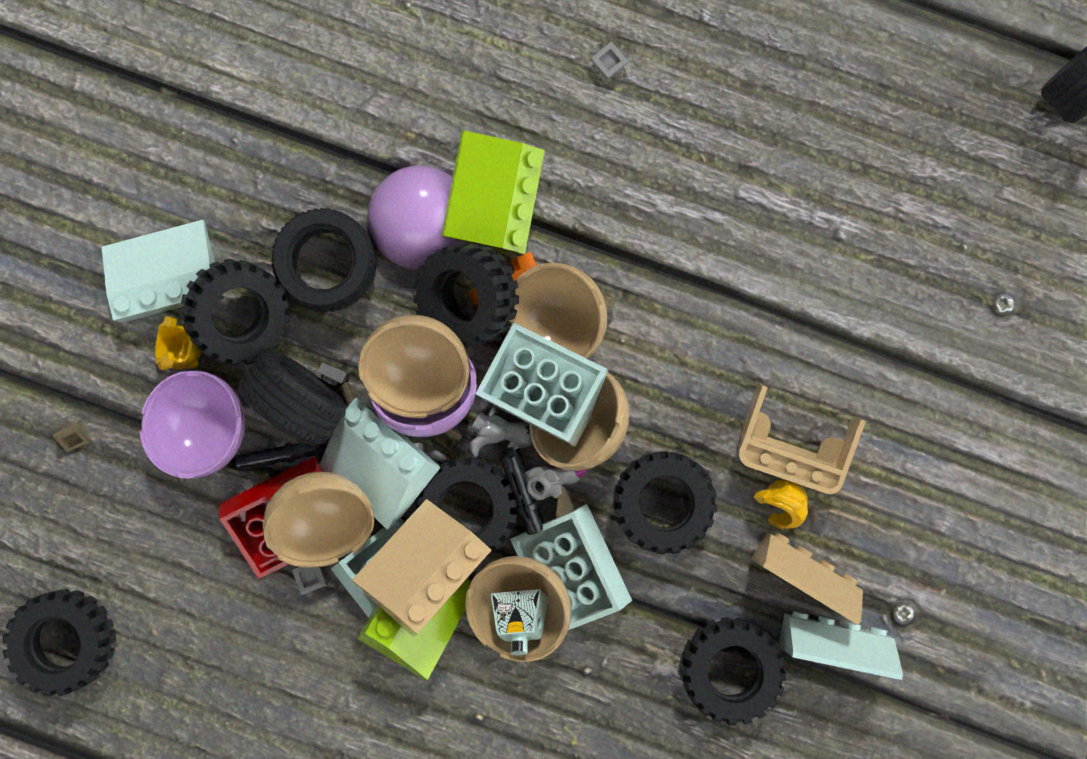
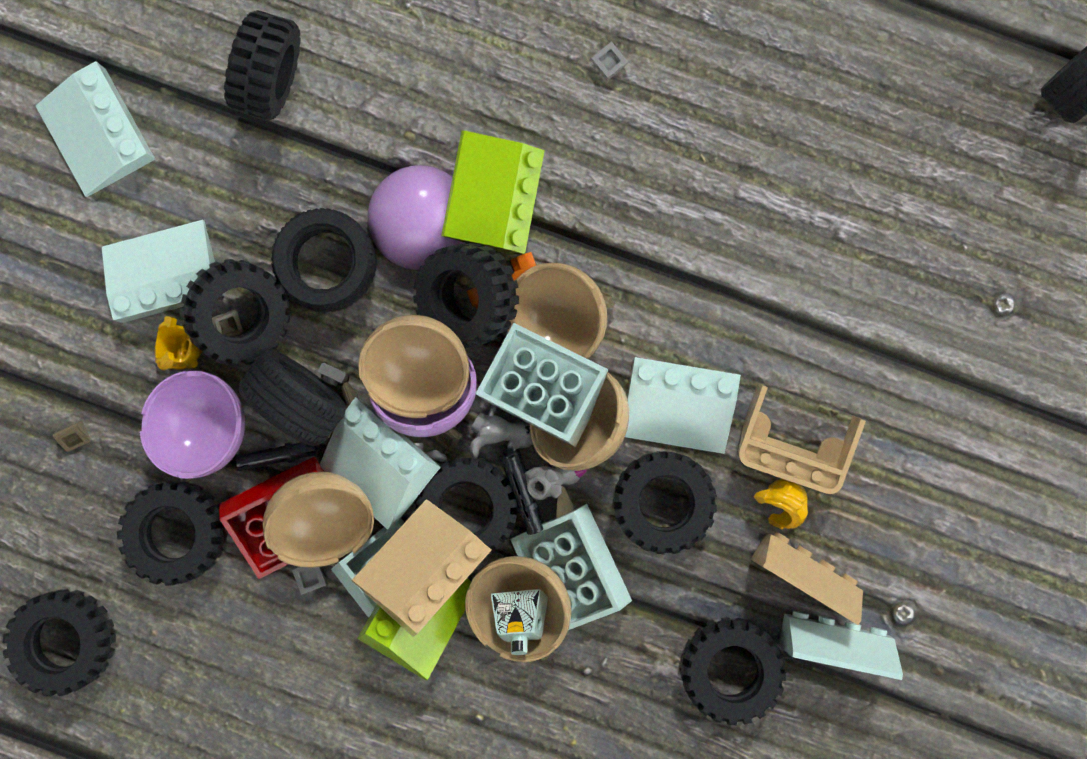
none -> light aqua slope [36,61,156,197]
none -> black tyre [117,481,227,586]
none -> dark tan slope [212,309,244,336]
none -> black tyre [224,10,301,121]
none -> light aqua slope [625,357,741,454]

